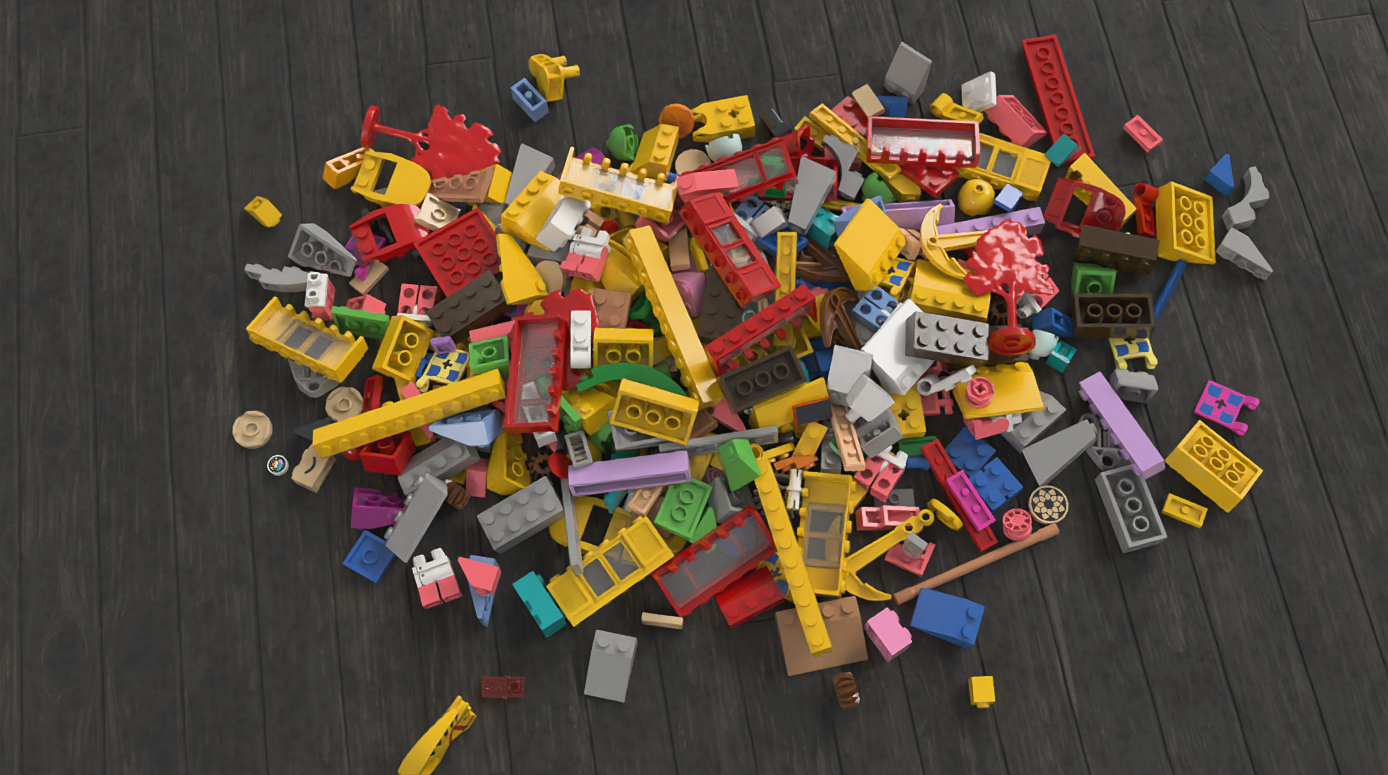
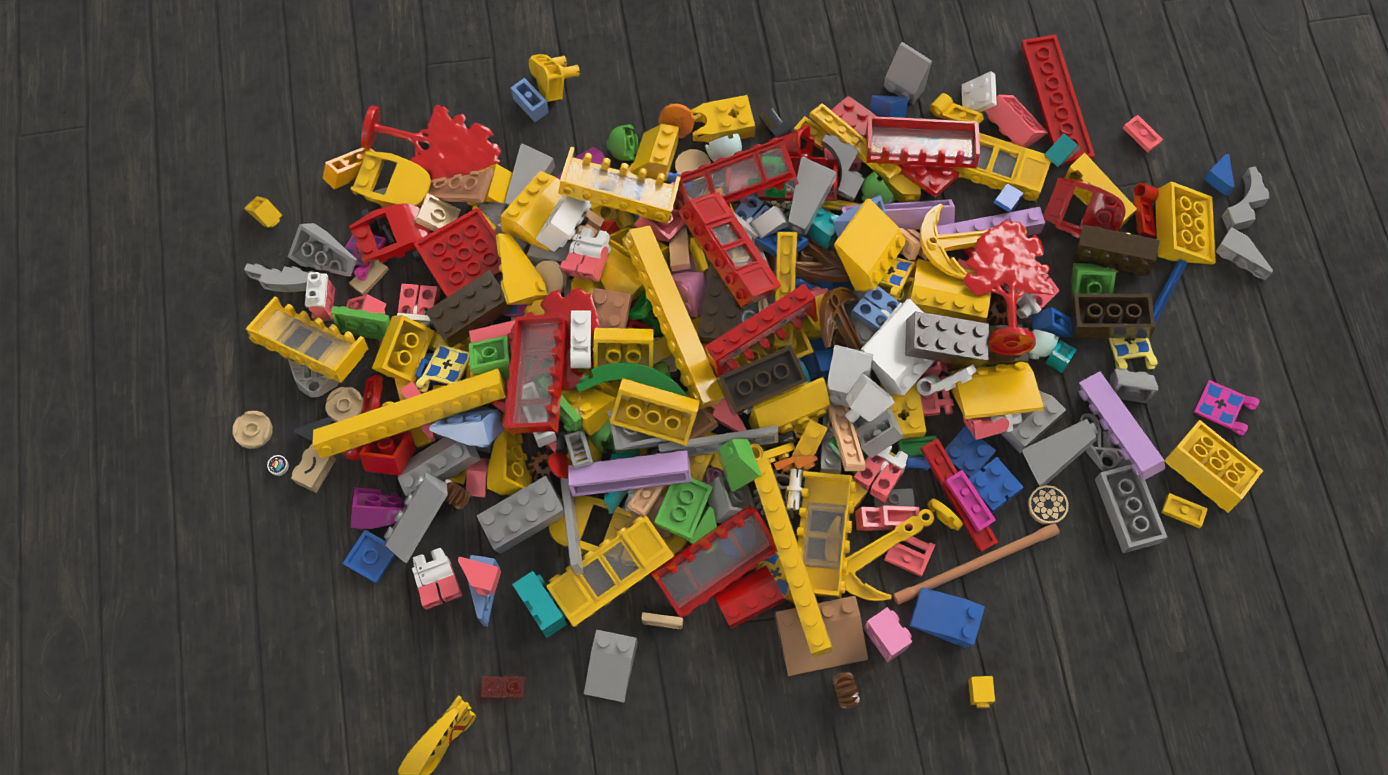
medium lavender tile [431,336,456,354] -> none
coral slope [676,169,739,203] -> none
black tile [792,397,833,426] -> none
tan tile [852,84,885,118] -> none
light grey plate [901,532,928,560] -> none
yellow cylinder [957,179,995,216] -> none
coral wheel [965,377,995,408] -> none
coral wheel [1003,509,1032,541] -> none

